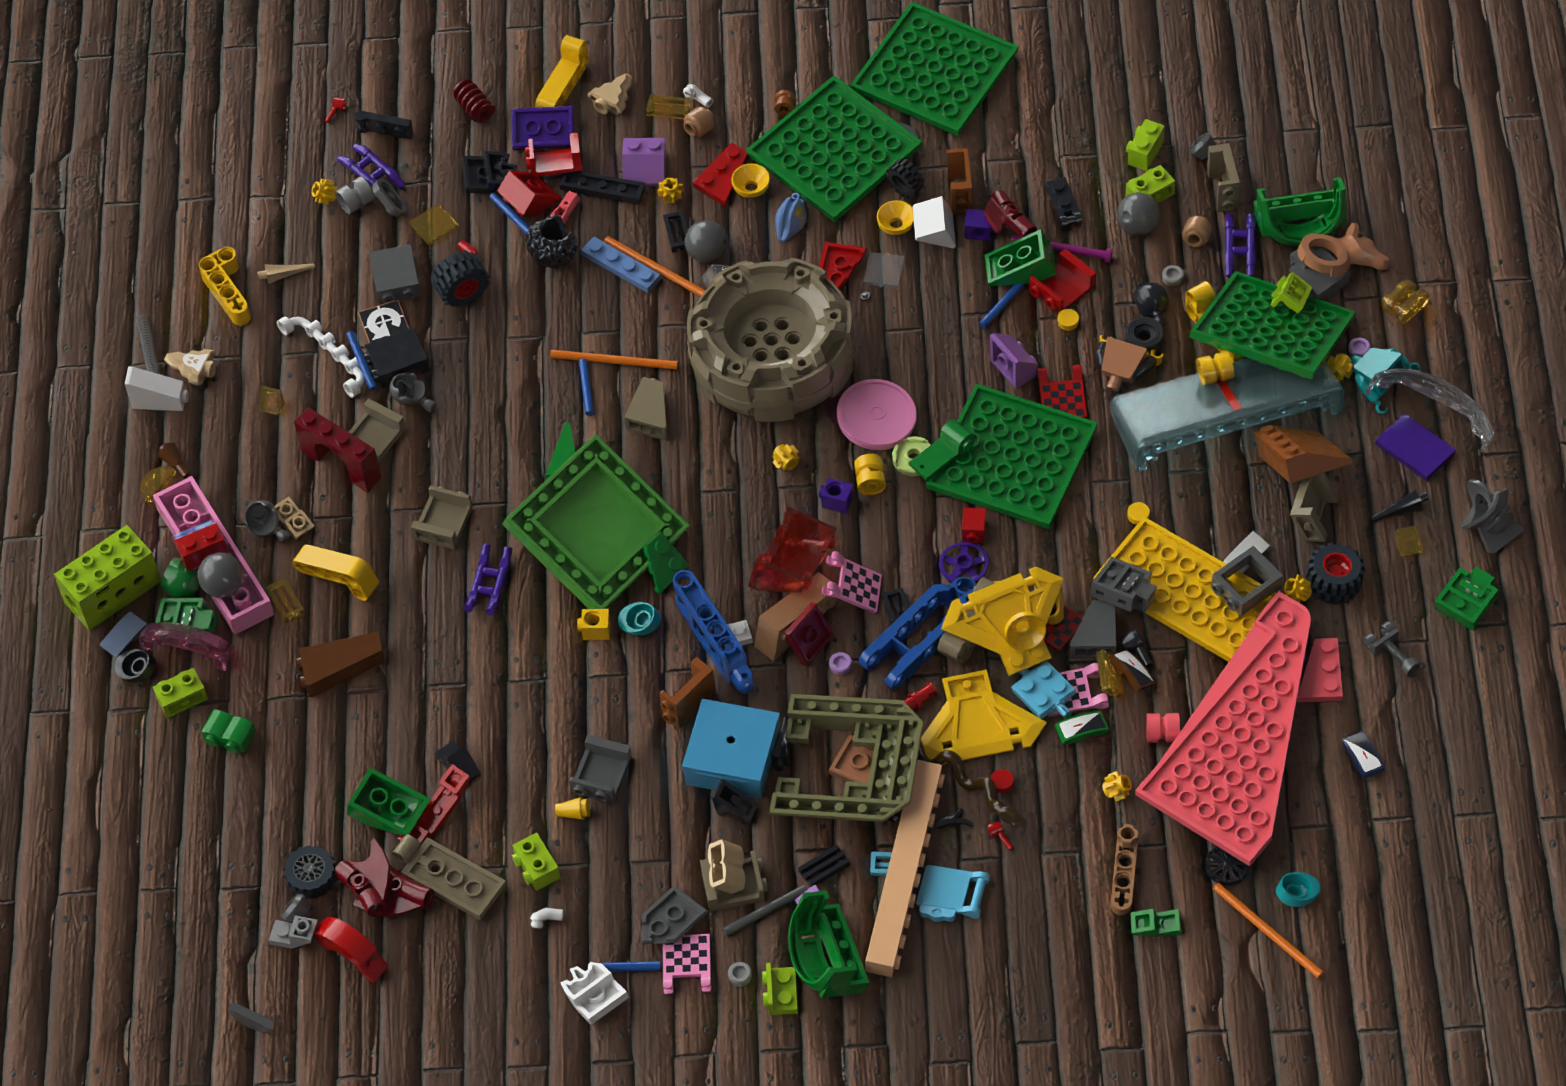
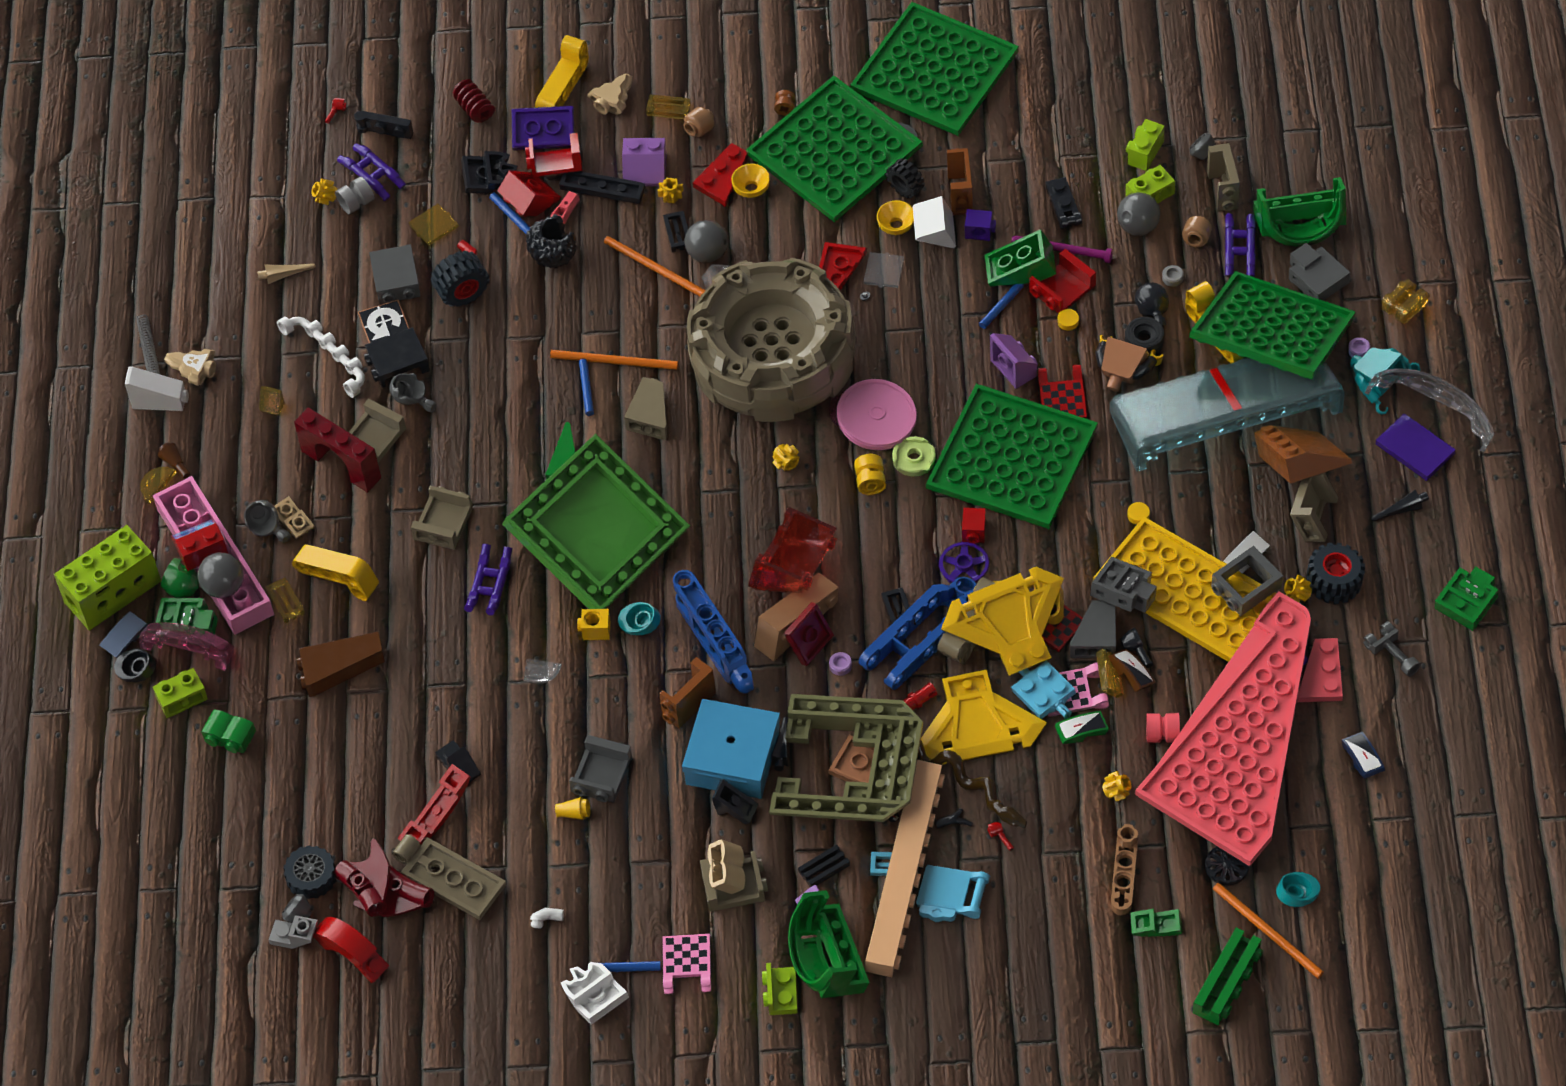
yellow beam [199,247,251,326] -> none
dark grey tile [228,1002,274,1032] -> none
blue bar [346,331,377,390] -> none
green slope [347,767,431,836] -> none
dark grey plate [372,178,407,217] -> none
lime brick [511,833,561,891] -> none
medium blue plate [581,237,661,293] -> none
dark grey tile [642,885,708,945] -> none
green wing [643,532,689,594] -> none
white arm [683,84,713,108] -> none
dark grey bar [722,885,807,937] -> none
white tile [728,620,753,648] -> none
light grey tile [728,962,752,987] -> none
medium blue hat [775,193,807,243] -> none
dark purple brick [818,478,854,514] -> none
bright pink flag [822,551,882,614] -> none
green door [908,419,974,481] -> none
dark red pin [984,191,1037,238] -> none
red tile [991,769,1014,793] -> none
yellow piece [1004,611,1046,651] -> none
yellow wheel [1196,351,1234,386] -> none
lime bracket [1270,272,1312,313] -> none
nougat animal [1297,223,1390,277] -> none
yellow gear [1326,353,1354,381] -> none
clear yellow slope [1395,525,1423,557] -> none
dark grey helmet [1460,479,1523,554] -> none
none -> clear brick [523,658,562,683]
none -> green brick [1193,927,1263,1025]

